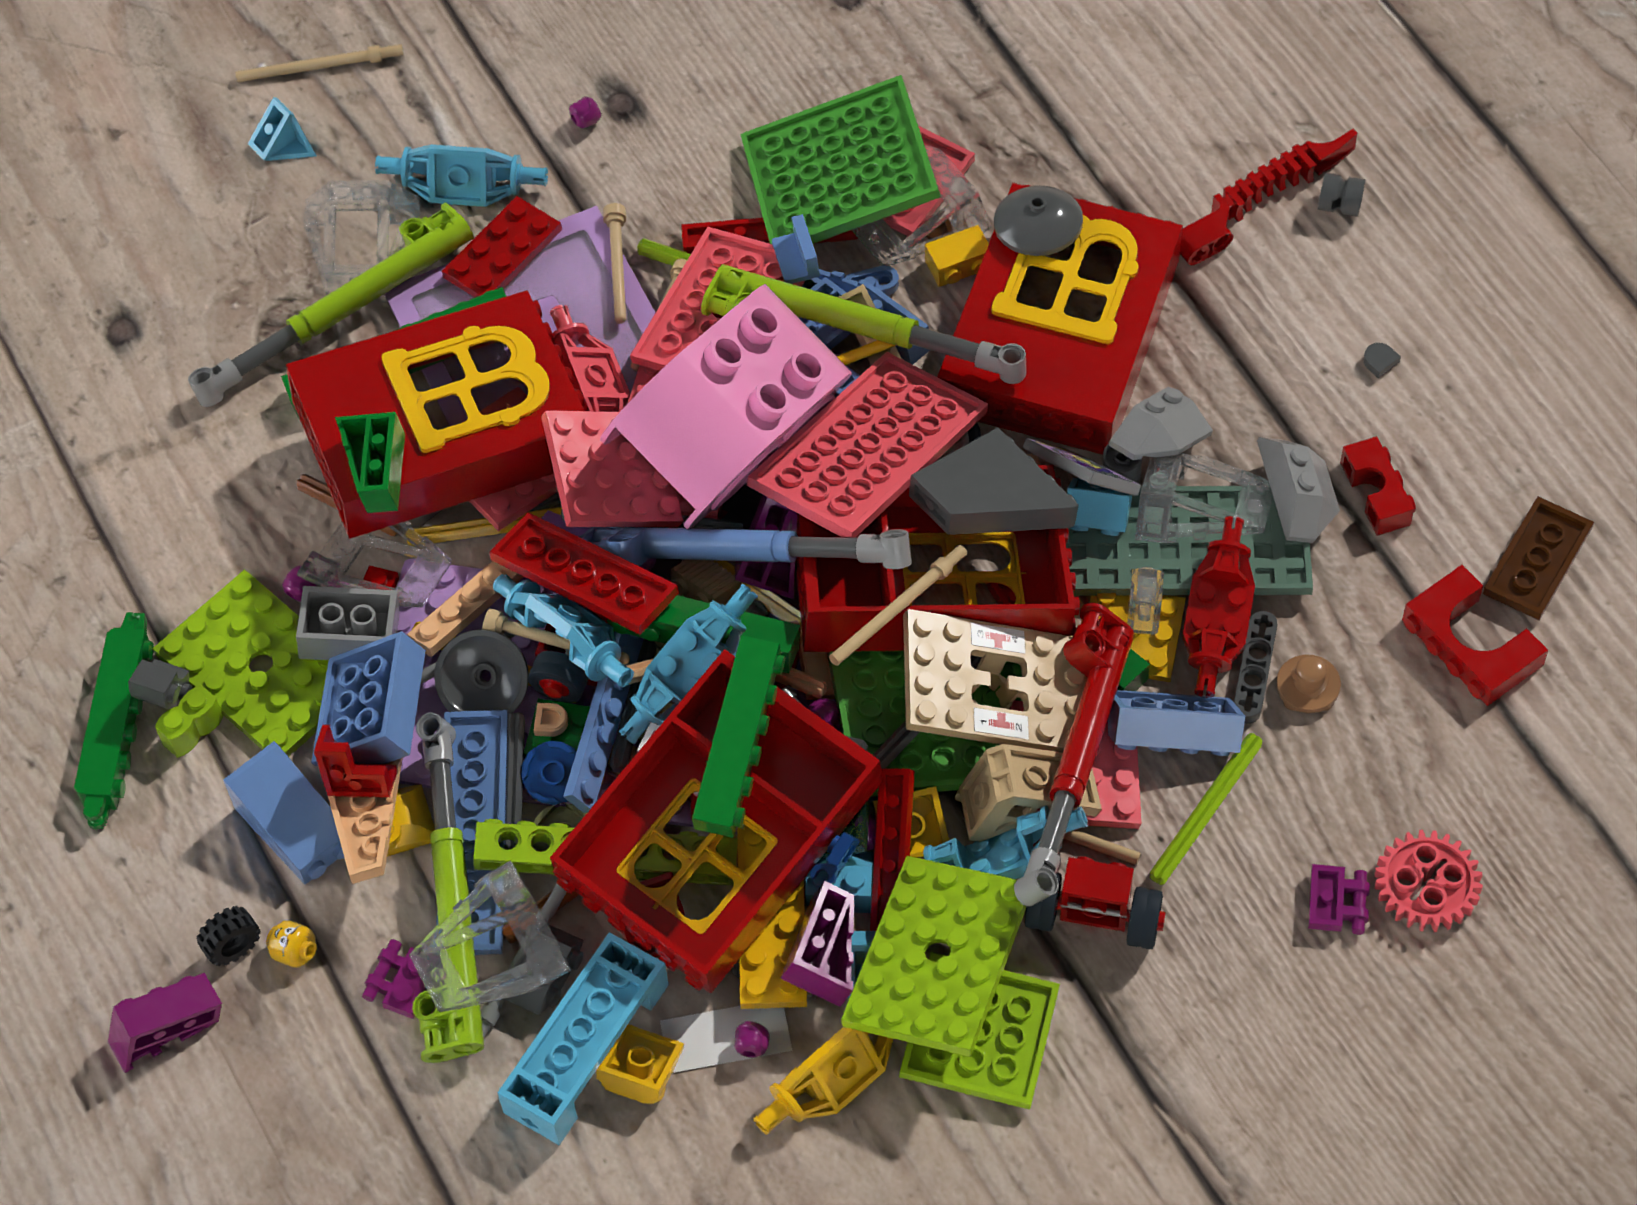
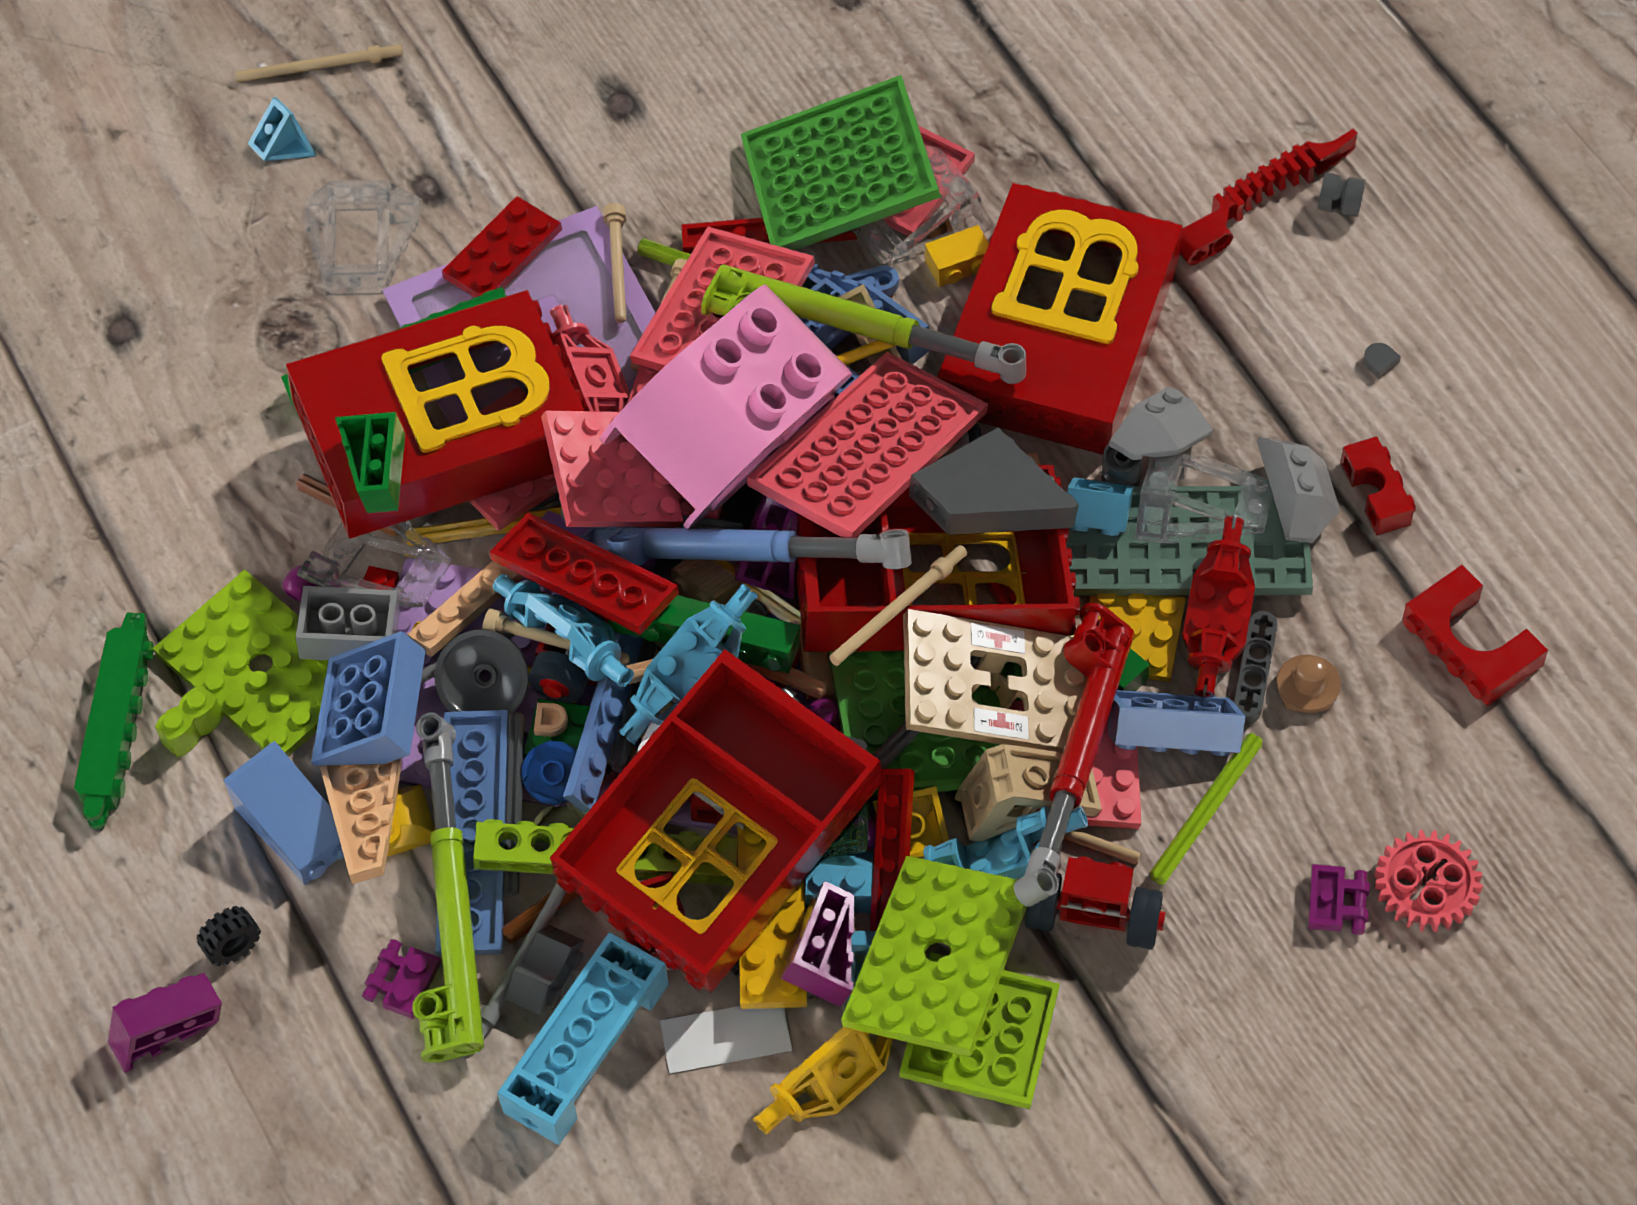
dark grey brick [128,659,192,710] -> none
lime piece [188,202,474,407] -> none
yellow head [266,920,317,968] -> none
red panel [314,724,398,797] -> none
medium azure plate [375,144,548,207] -> none
clear windscreen [409,860,571,1012] -> none
magenta piece [569,96,602,128] -> none
yellow slope [596,1024,684,1104] -> none
green brick [692,635,785,837] -> none
magenta piece [734,1021,770,1058] -> none
medium blue panel [772,214,820,284] -> none
blue plate [810,832,860,885] -> none
dark grey dish [994,185,1083,256] -> none
light grey tile [1023,438,1141,496] -> none
clear brick [1127,567,1164,635] -> none
reddish brown plate [1482,496,1594,621] -> none

